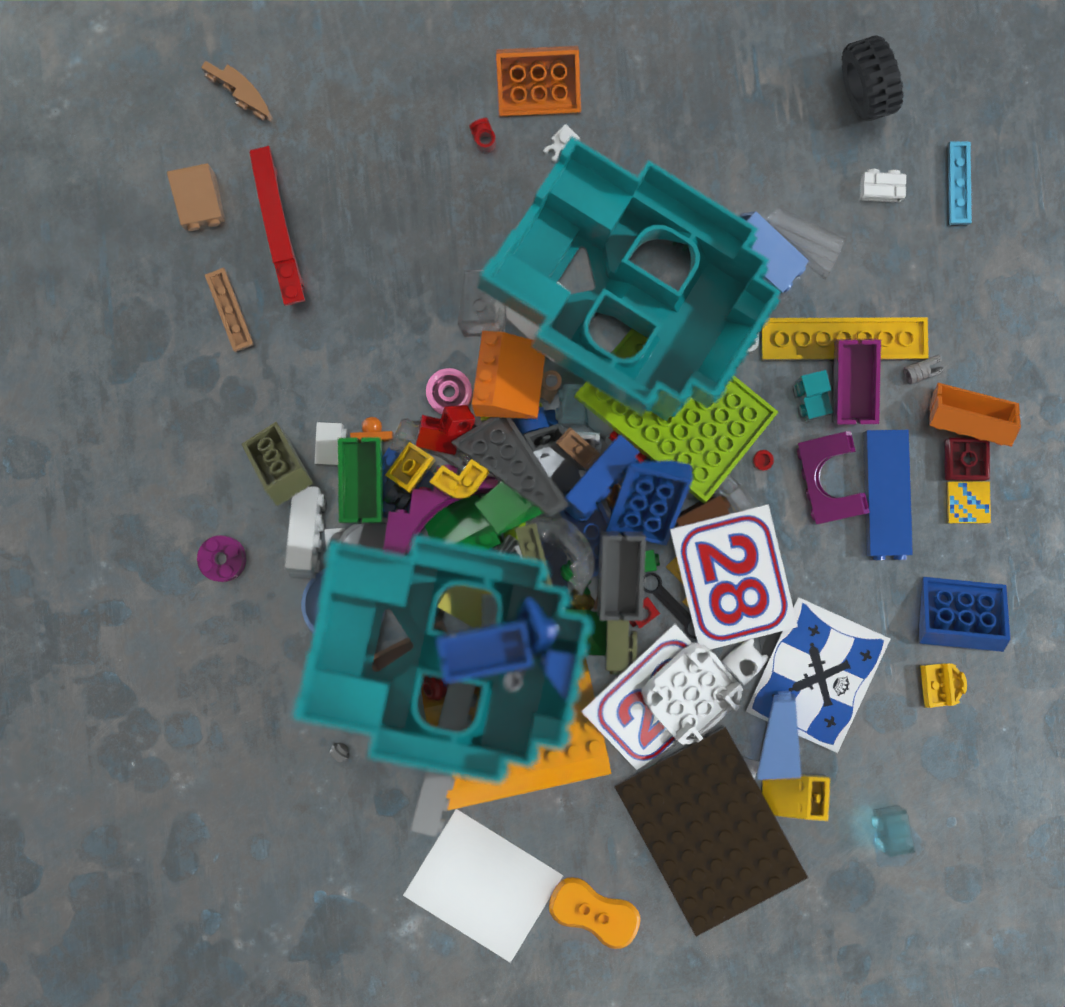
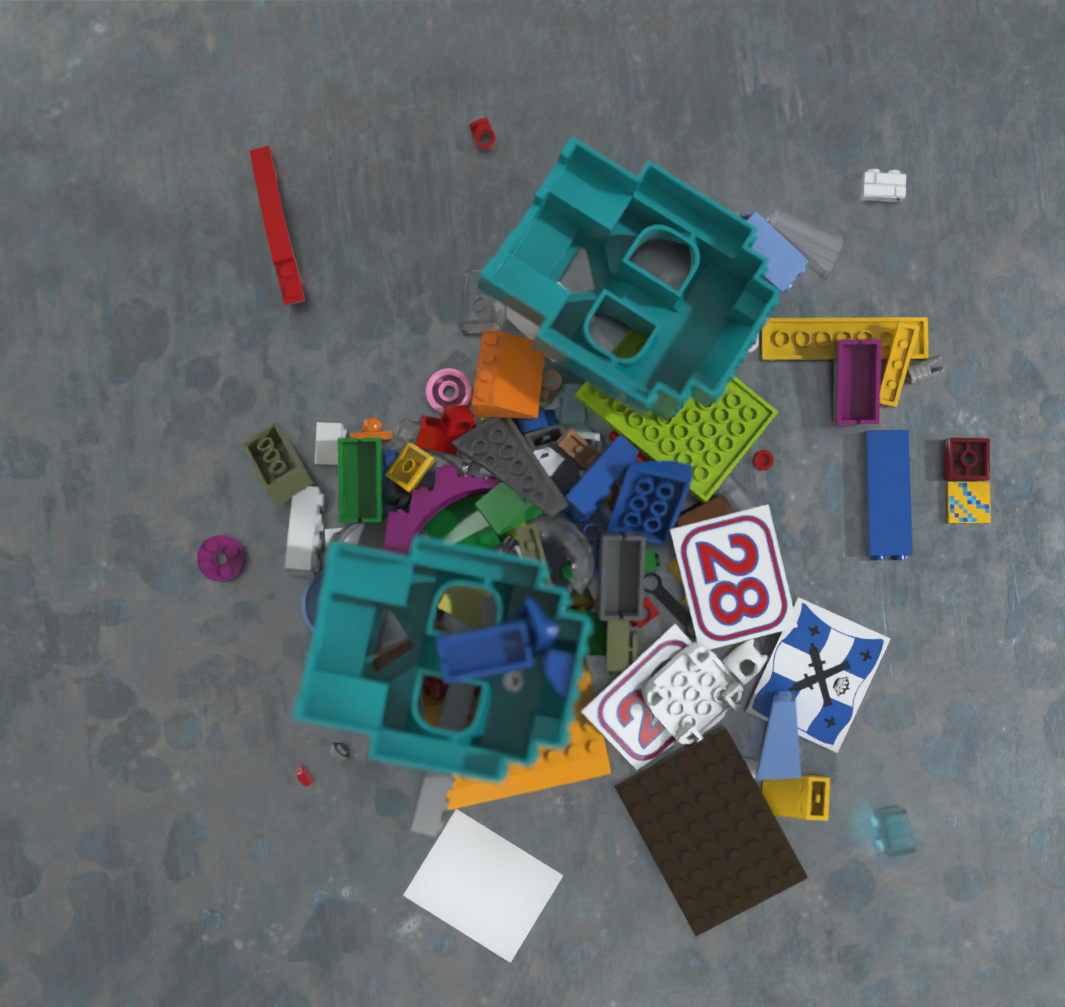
medium nougat slope [167,163,225,231] -> none
medium nougat slope [201,61,272,122] -> none
medium nougat plate [205,268,254,352] -> none
yellow plate [430,459,489,499] -> none
orange slope [496,46,581,116] -> none
white plate [543,124,580,163] -> none
light orange plate [549,877,640,949] -> none
teal brick [793,370,833,421] -> none
magenta arch [797,431,870,525] -> none
black tyre [841,35,903,121] -> none
blue slope [919,577,1010,652] -> none
yellow slope [920,664,967,708] -> none
orange piece [930,383,1021,447] -> none
medium azure plate [948,142,972,225] -> none
none -> red tile [295,765,314,787]
none -> yellow plate [880,321,920,407]

